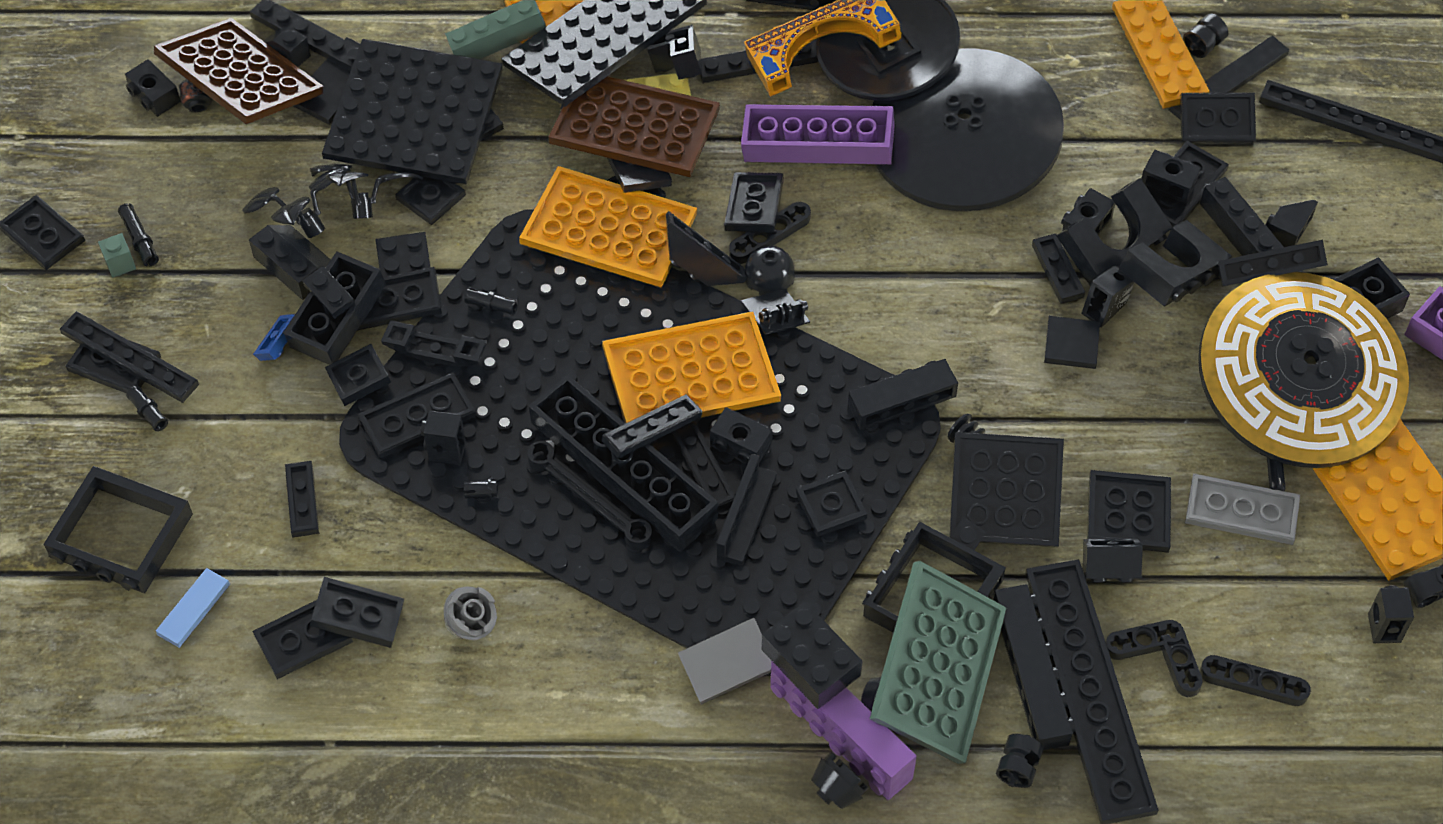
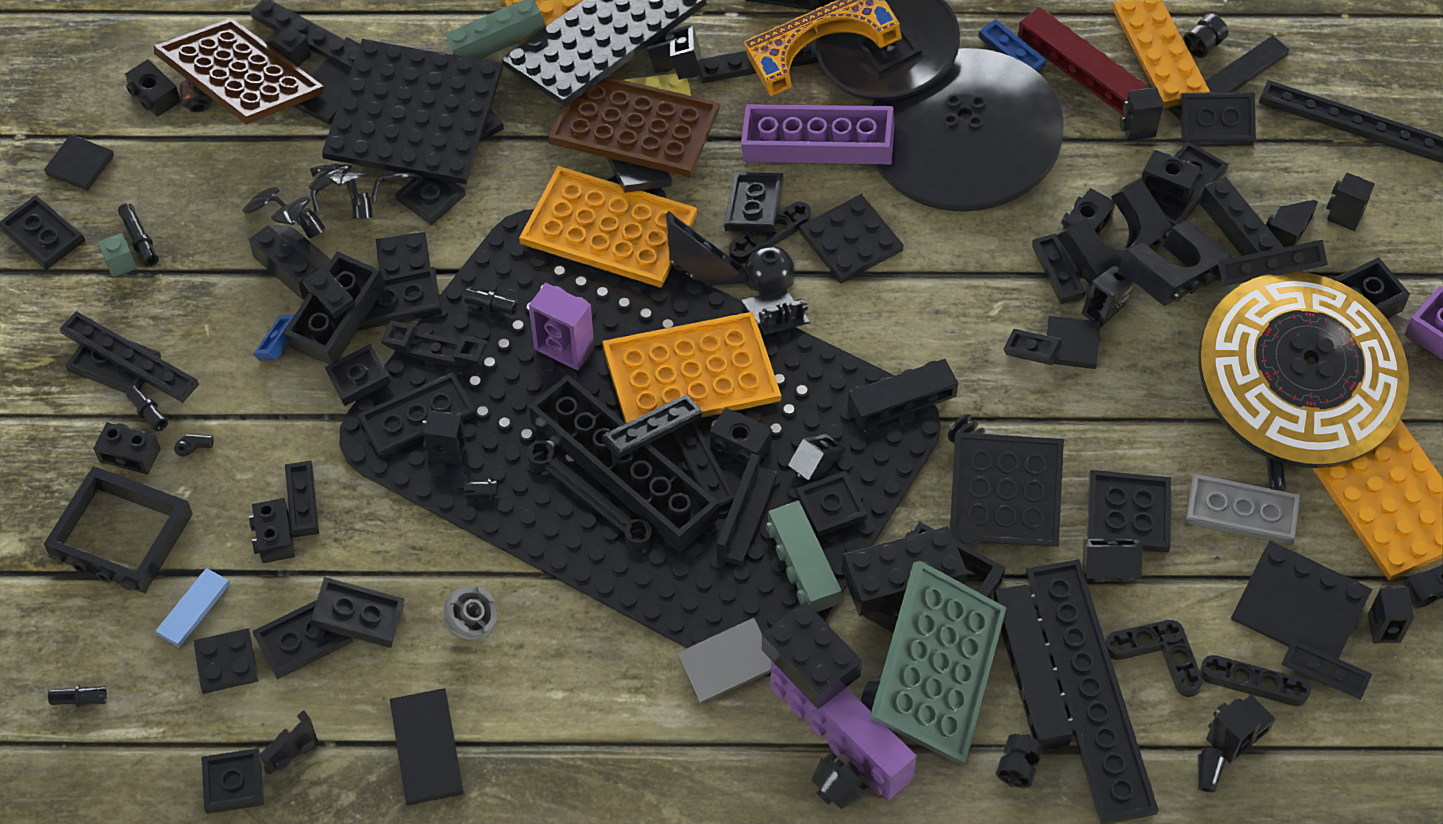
none -> black tile [44,134,114,191]
none -> black axle [48,685,107,707]
none -> black brick [93,422,161,475]
none -> black arm [174,434,214,457]
none -> black plate [193,628,259,694]
none -> black plate [201,748,264,814]
none -> black brick [249,498,295,563]
none -> black wing [260,710,318,774]
none -> black tile [390,688,464,806]
none -> medium lavender brick [529,283,594,370]
none -> sand green brick [765,501,842,612]
none -> slope [788,434,846,480]
none -> black plate [799,194,904,284]
none -> black brick [841,526,968,617]
none -> blue plate [978,19,1046,72]
none -> black plate [1003,329,1062,365]
none -> dark red brick [1018,7,1147,115]
none -> black brick [1120,87,1163,141]
none -> black cone [1198,747,1226,793]
none -> black brick [1206,695,1275,763]
none -> black slope [1231,540,1372,659]
none -> black plate [1281,639,1373,701]
none -> black brick [1326,172,1375,231]

